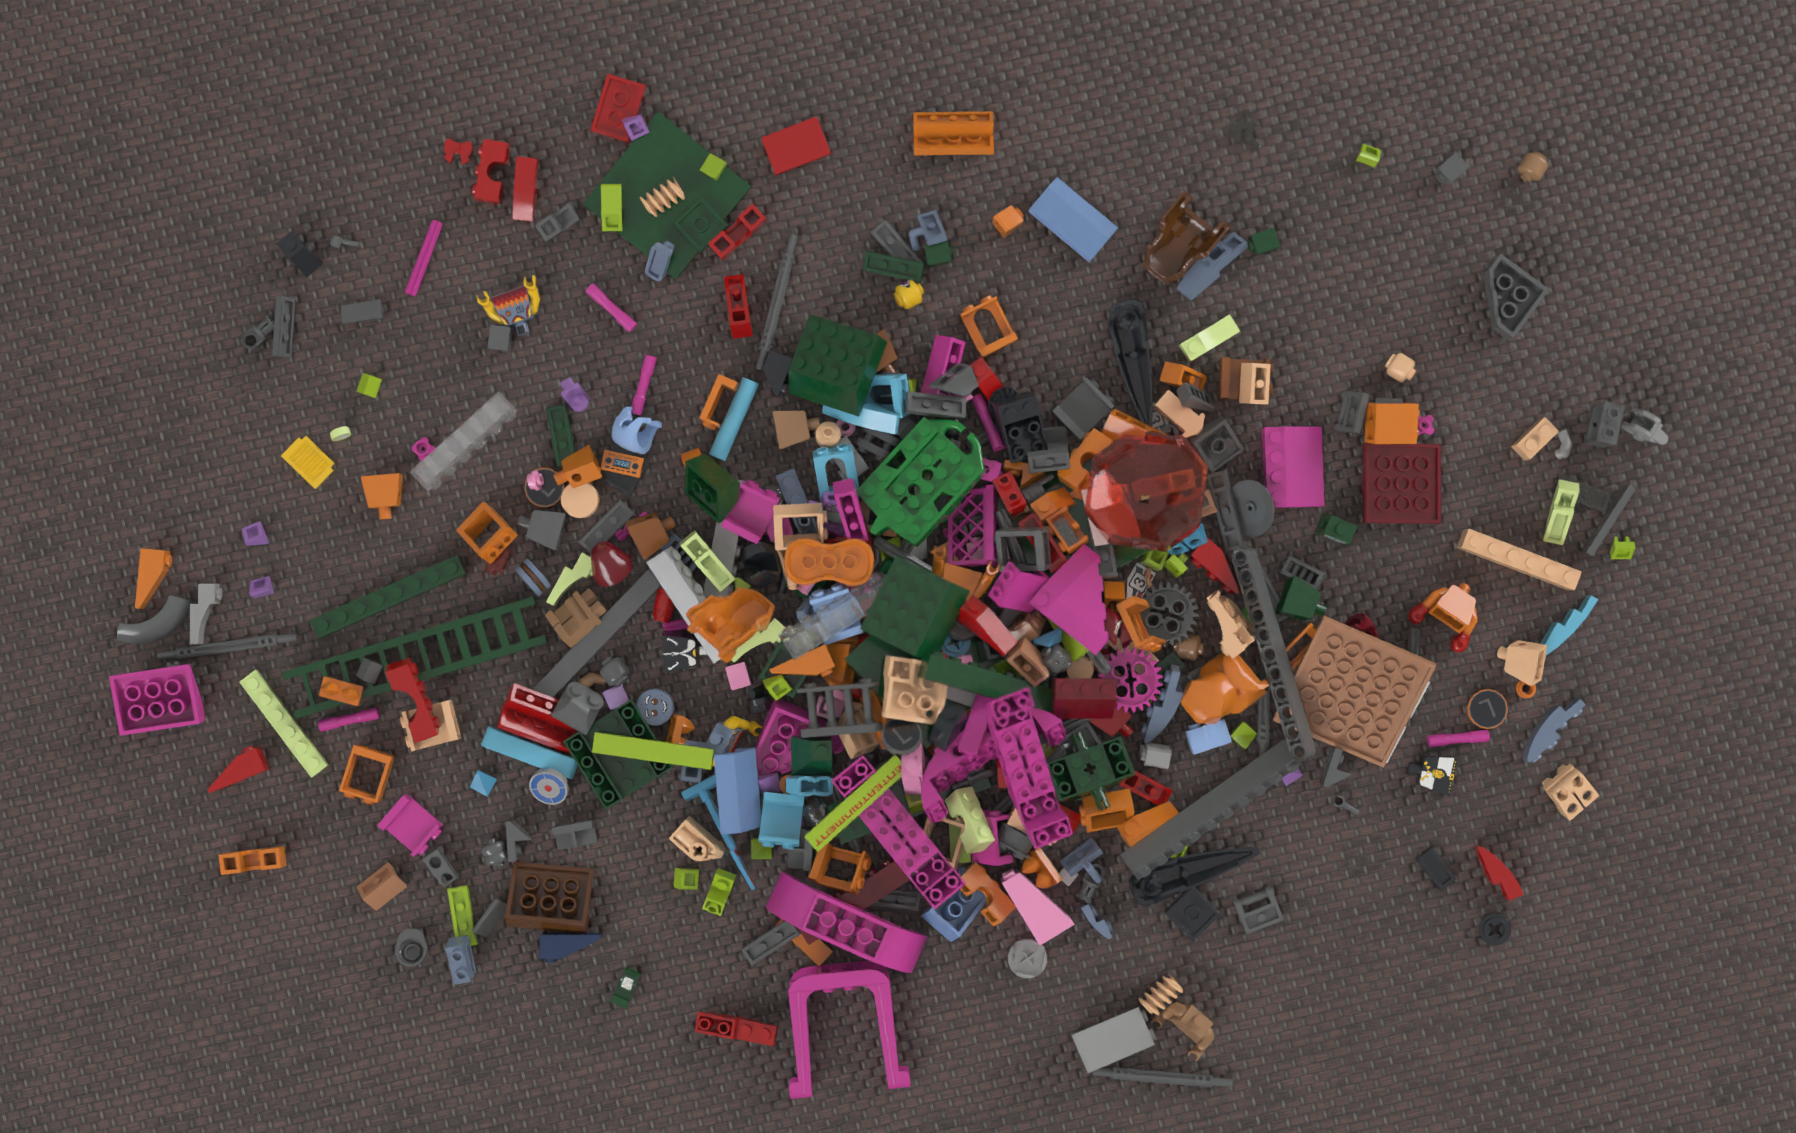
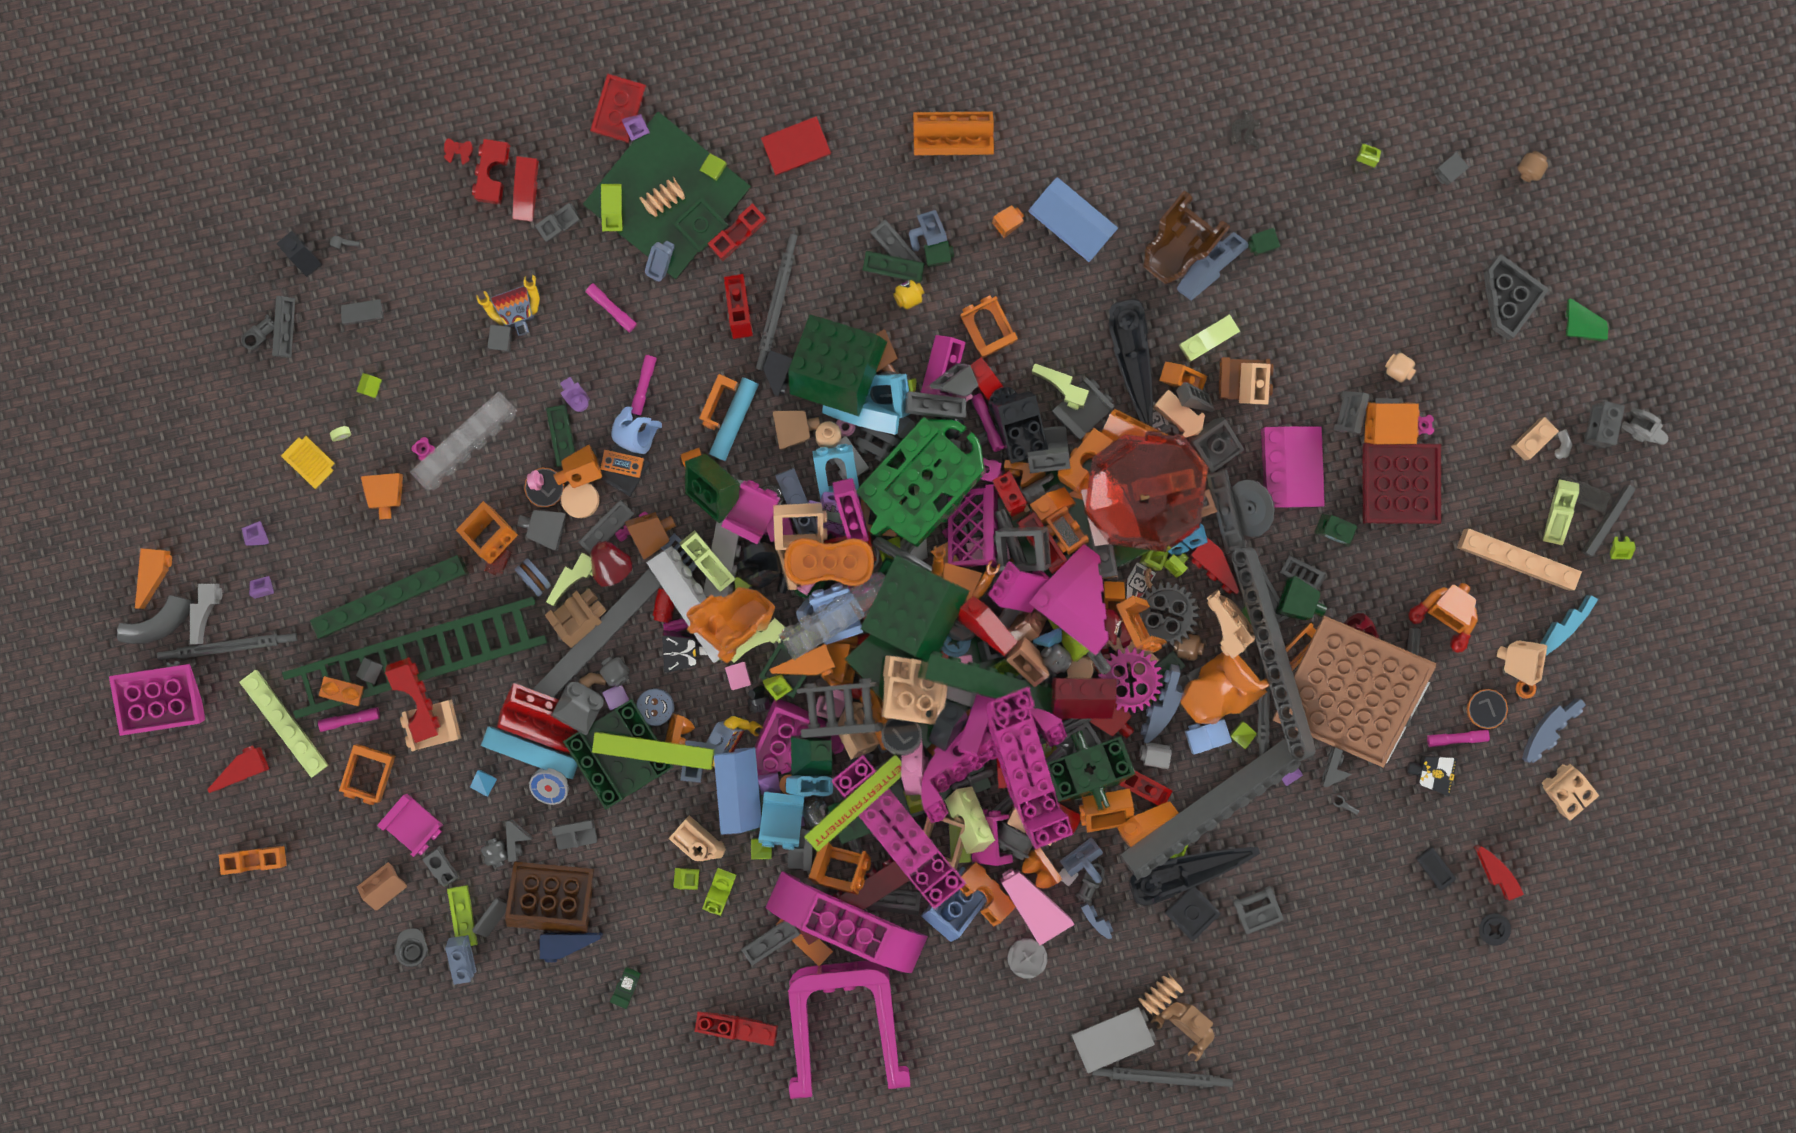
dark pink axle [405,220,443,296] -> none
dark azure piece [681,774,755,890] -> none
none -> yellowish green slope [1032,364,1089,410]
none -> green slope [1566,299,1608,341]

